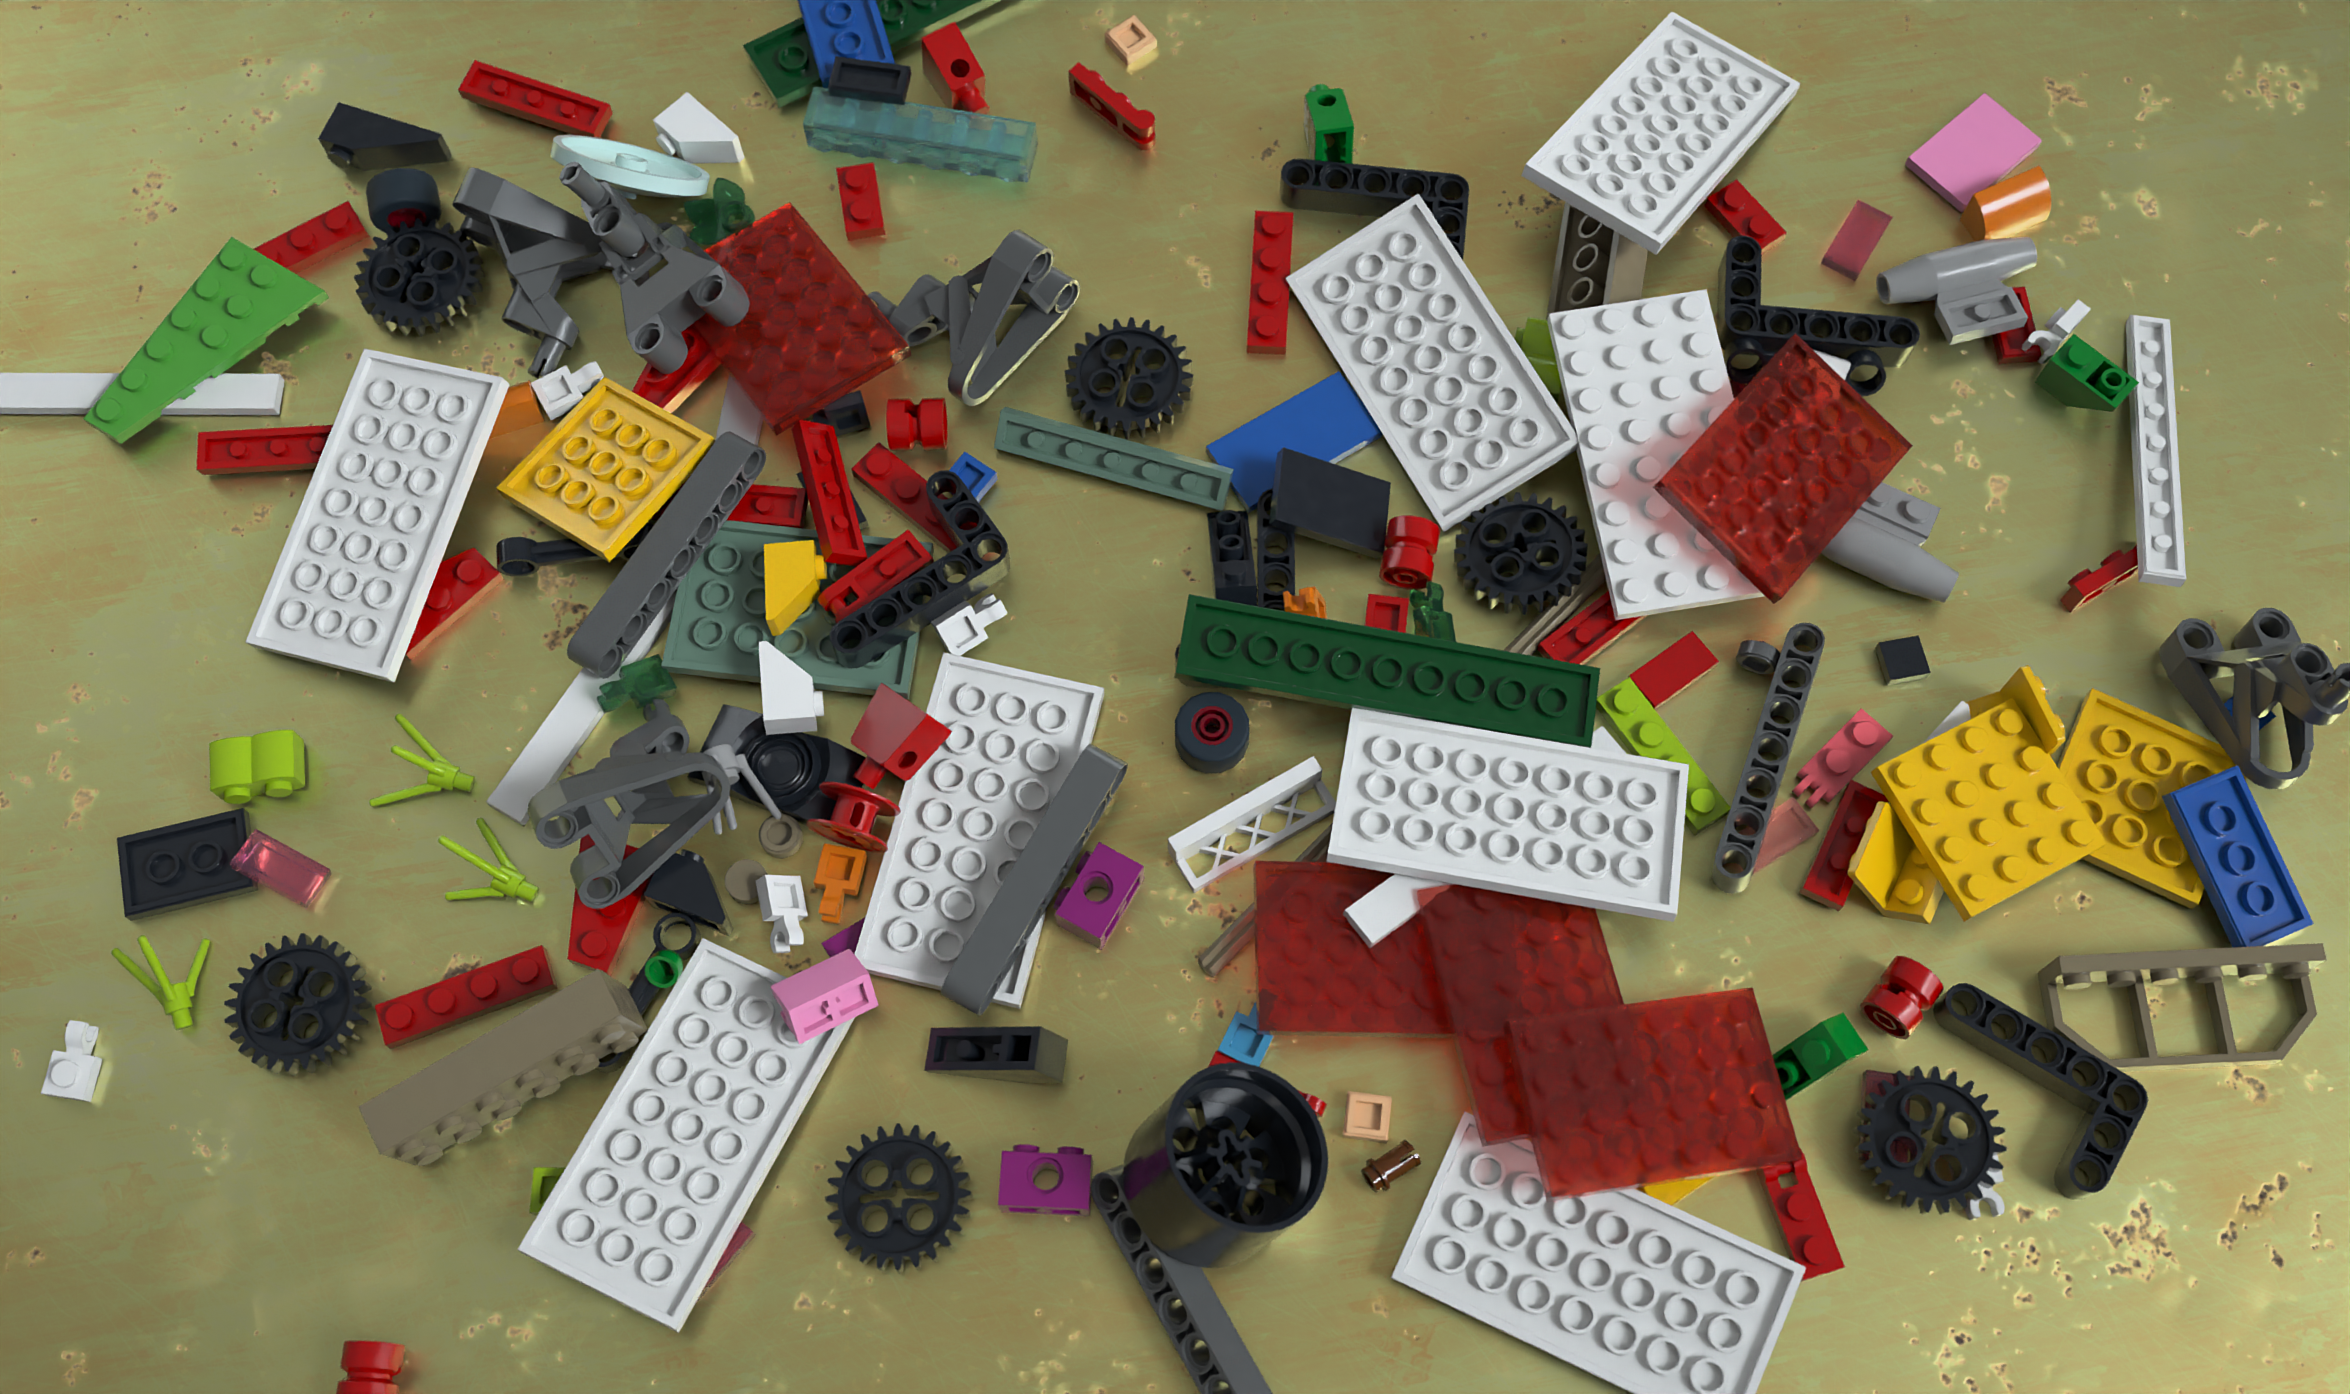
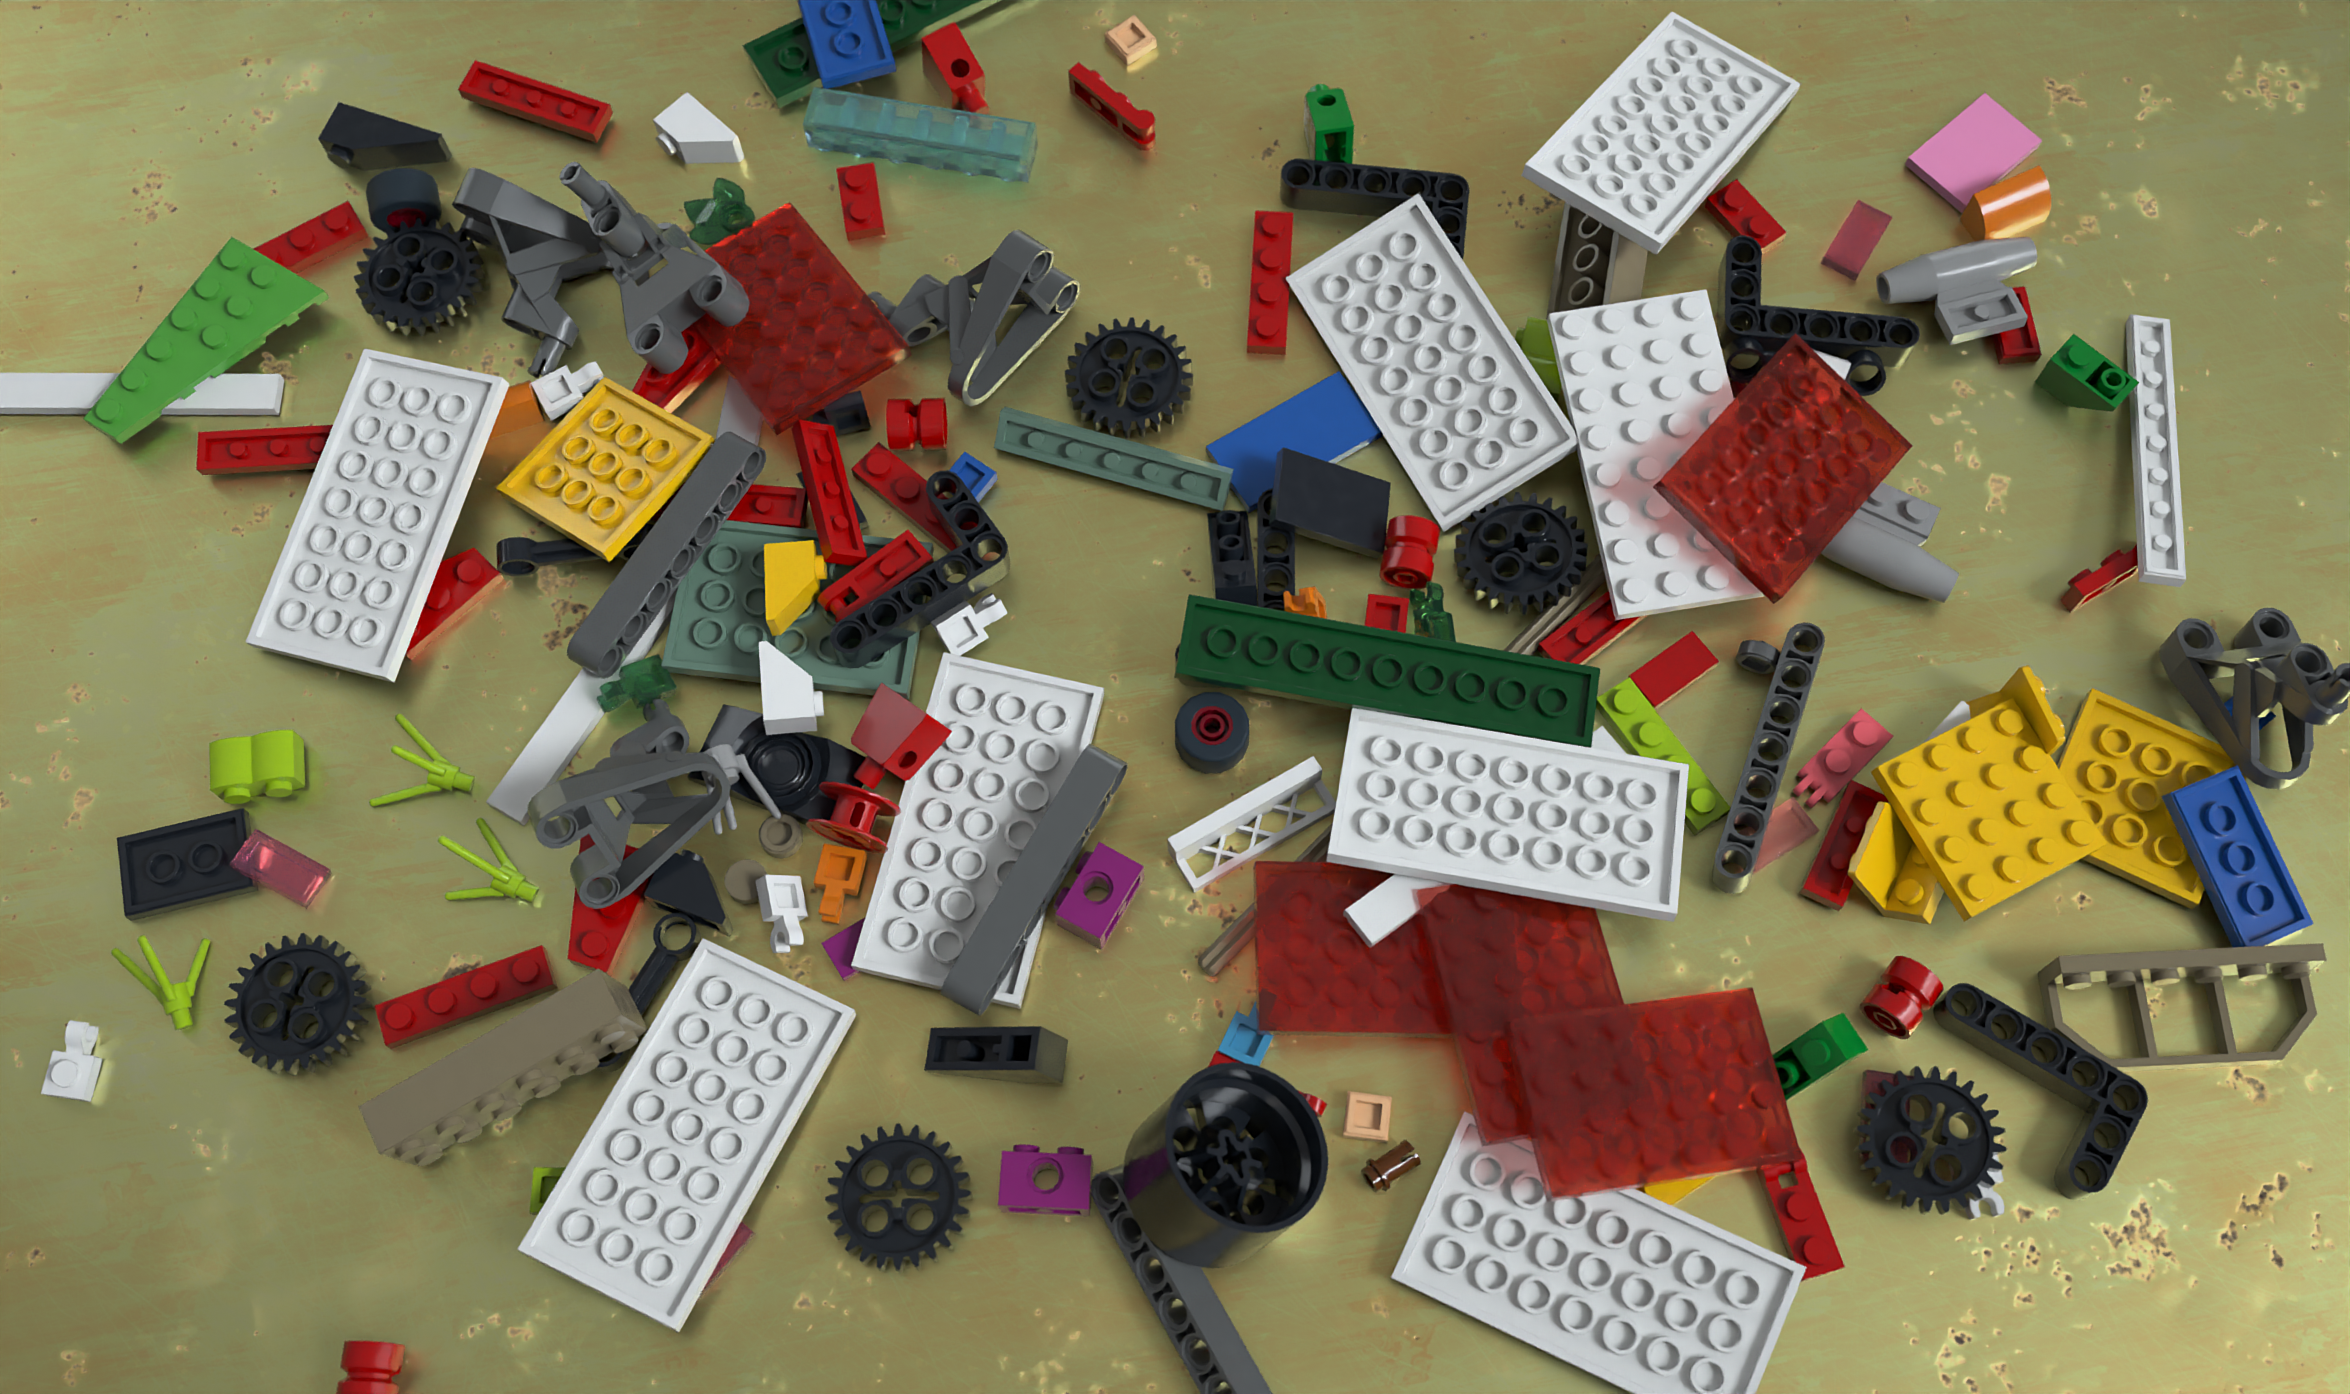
light aqua dish [550,135,710,199] -> none
green hinge [645,949,683,988] -> none
bright pink hinge [770,948,879,1044] -> none
black tile [828,56,912,105] -> none
black tile [1875,635,1931,685] -> none
white plate [2022,299,2091,364] -> none

